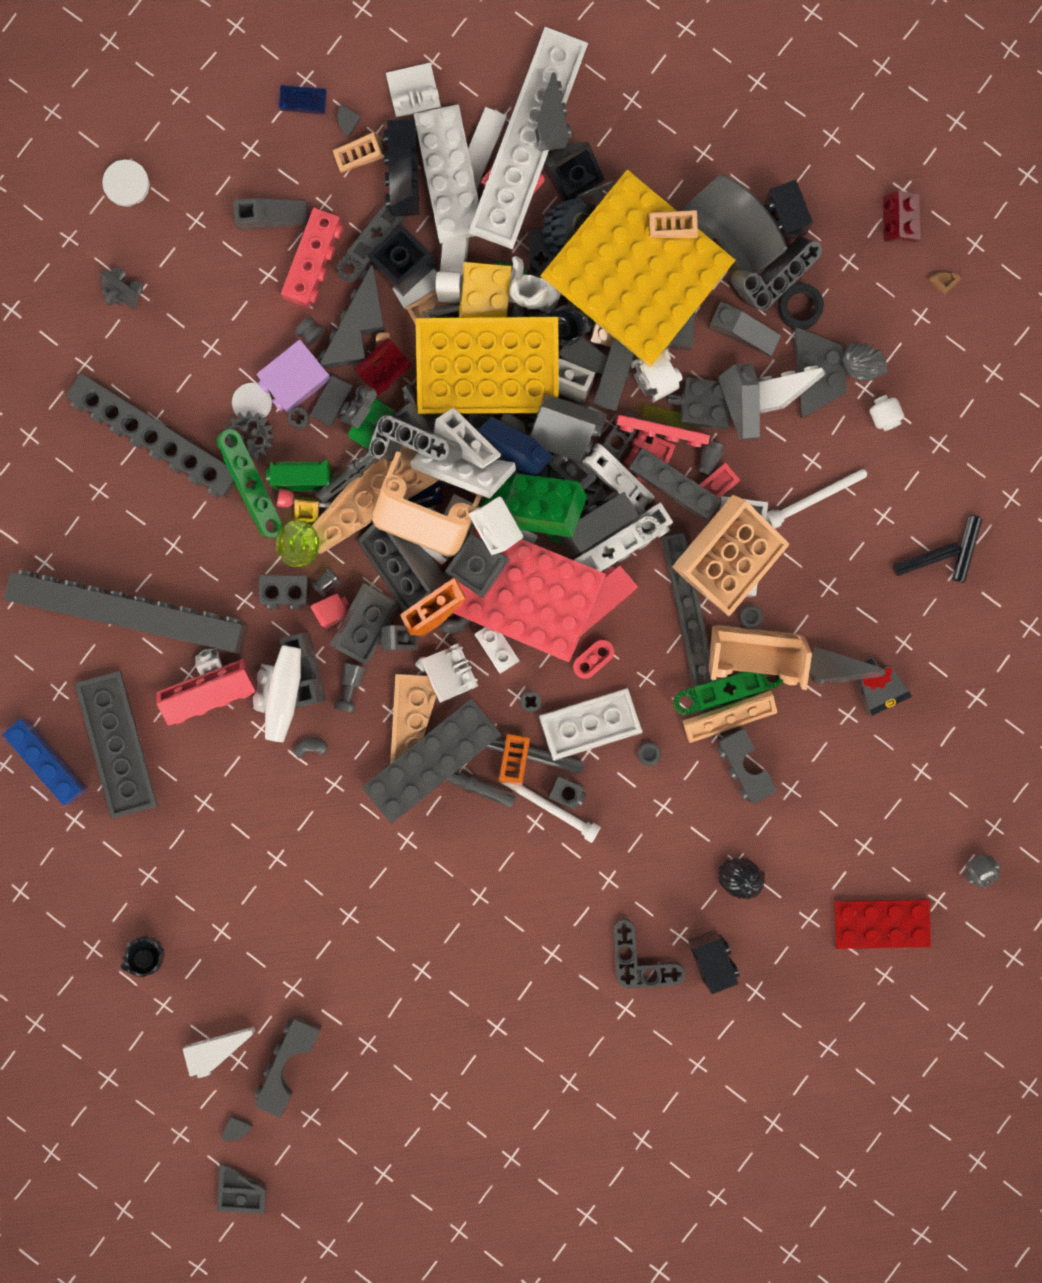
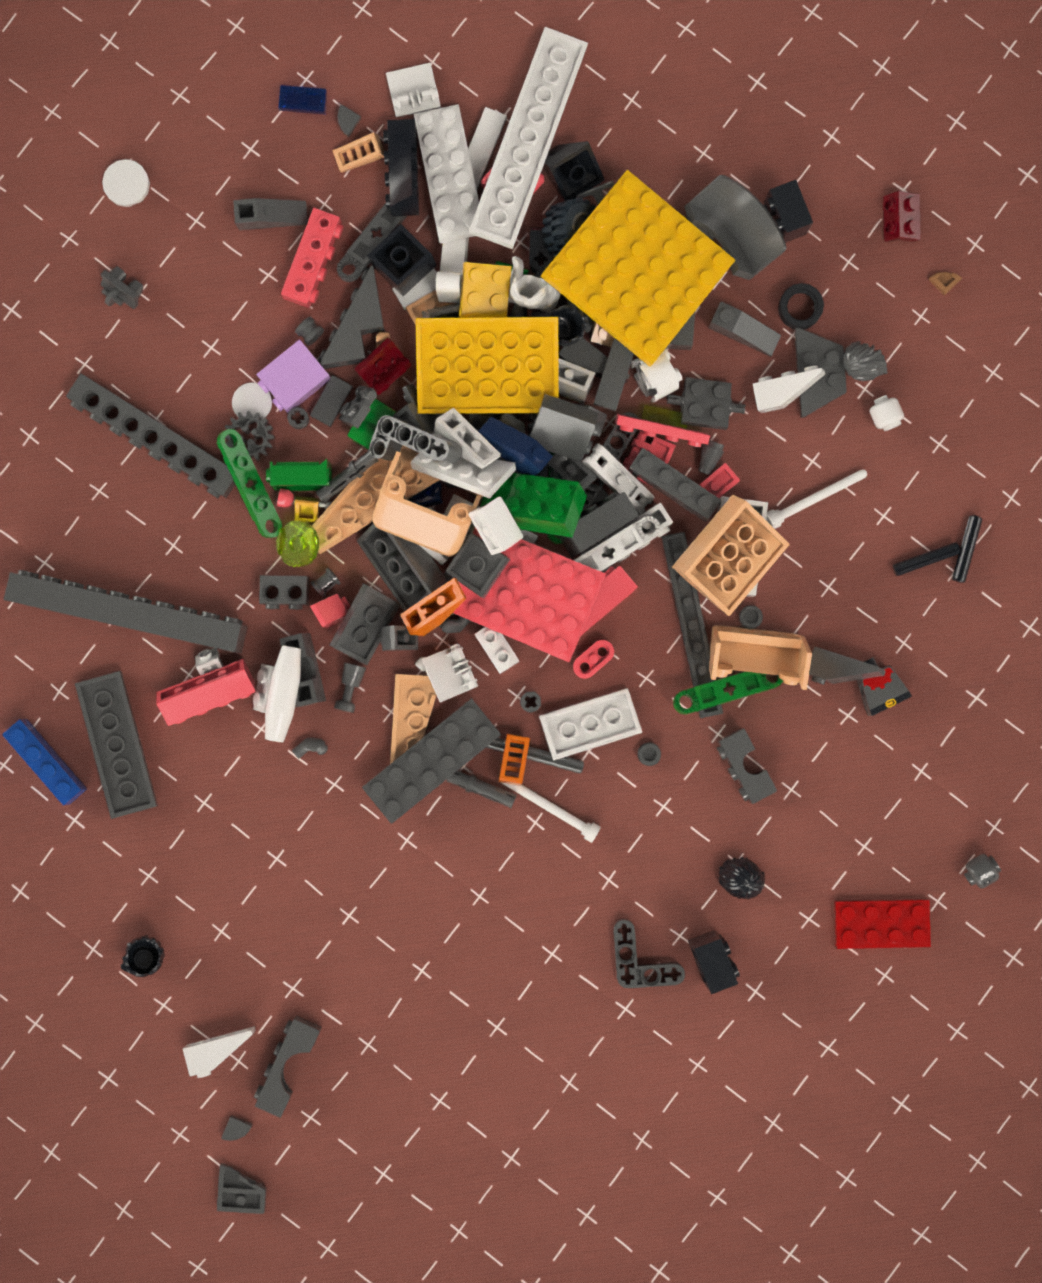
dark grey slope [534,72,571,151] -> none
dark grey brick [549,776,586,809] -> none
light nougat slope [649,210,698,238] -> none
light nougat tile [682,690,777,743] -> none
dark grey slope [718,363,760,441] -> none
dark grey beam [731,237,822,311] -> none

